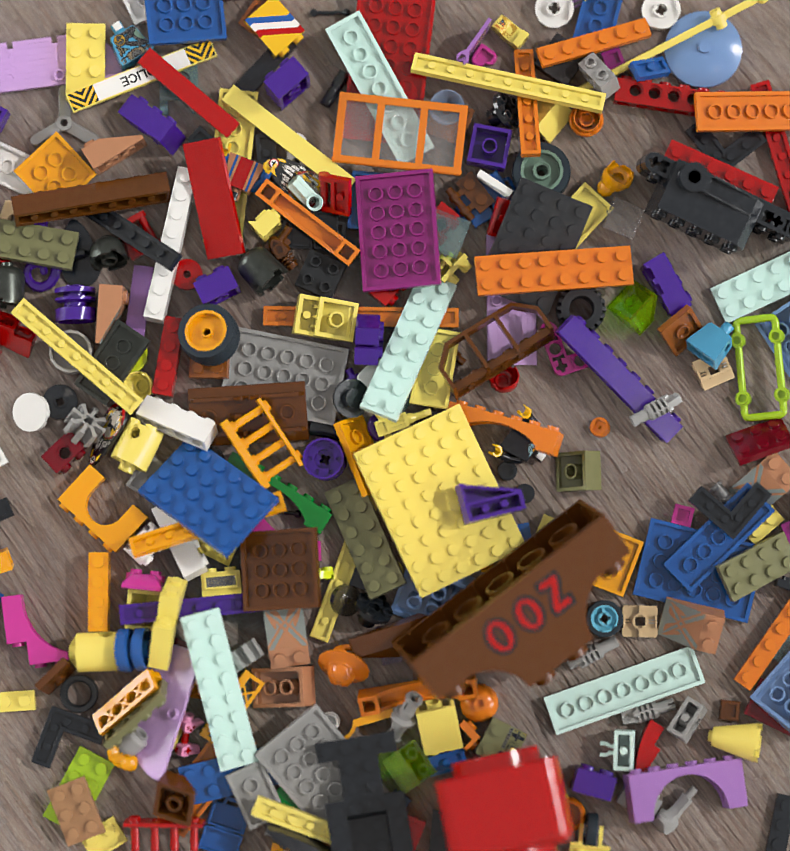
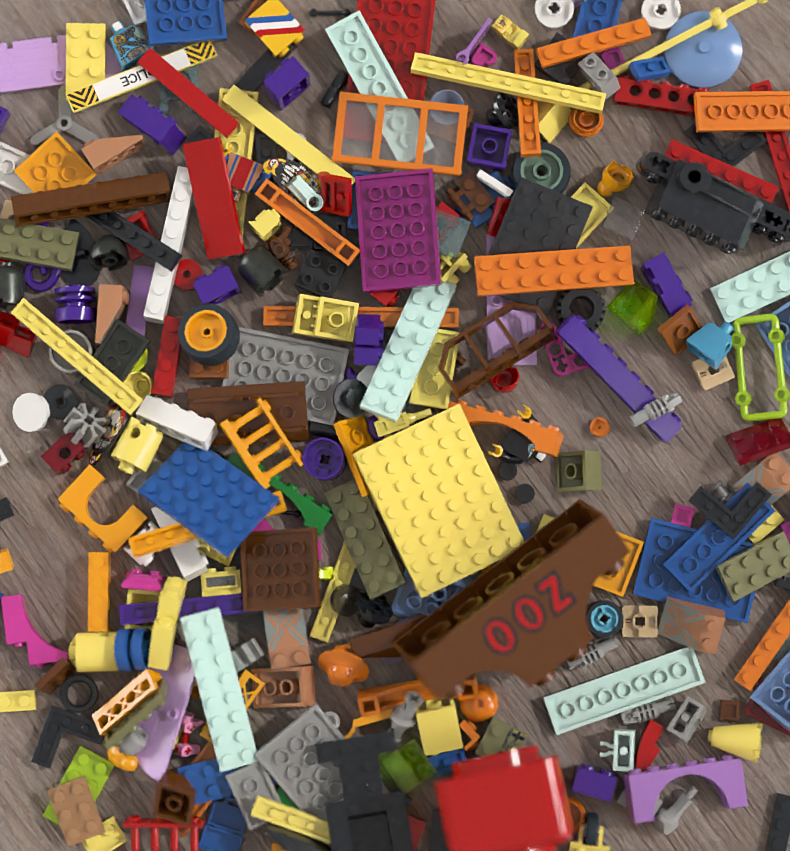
dark purple wedge [455,484,526,525] -> none

